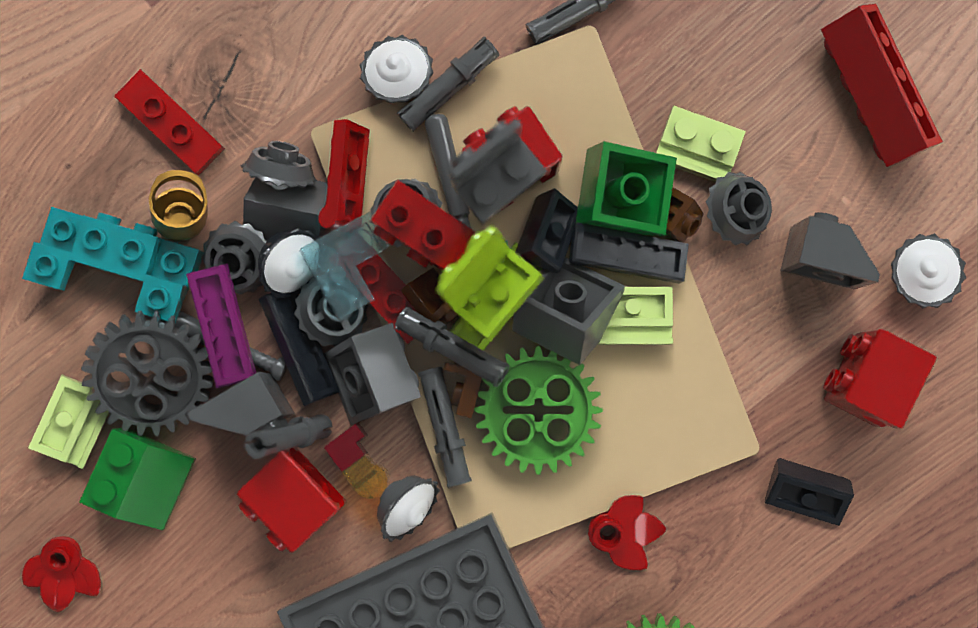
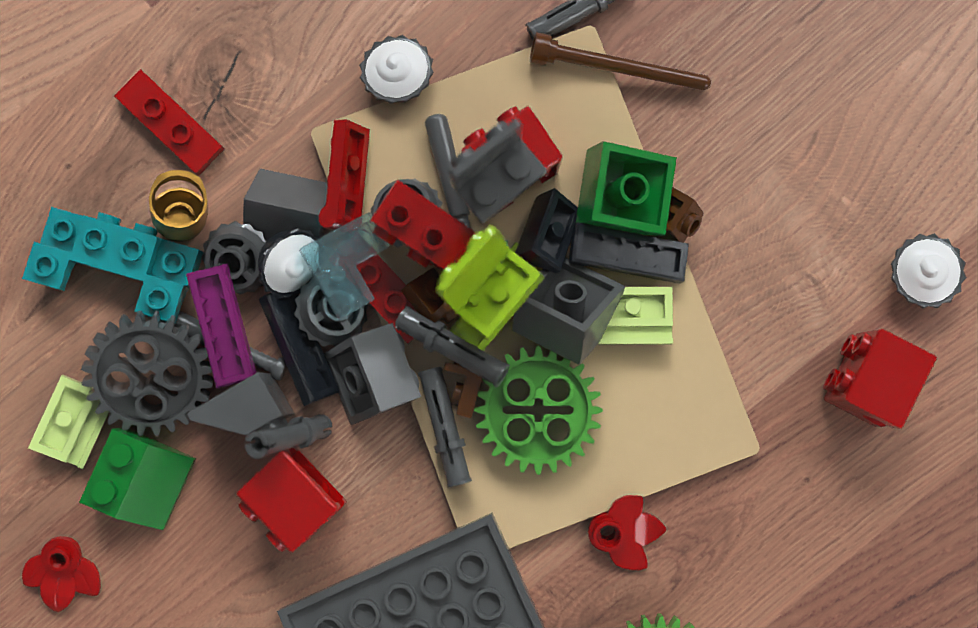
dark grey piece [240,141,317,190] -> none
leg [324,423,390,499] -> none
piece [376,475,440,542] -> none
dark grey pin [397,36,500,132] -> none
yellowish green plate [656,106,746,182] -> none
dark grey piece [706,172,772,246] -> none
black slope [765,458,854,526] -> none
dark grey slope [780,212,880,290] -> none
red brick [821,3,943,167] -> none
none -> reddish brown piece [530,32,711,90]

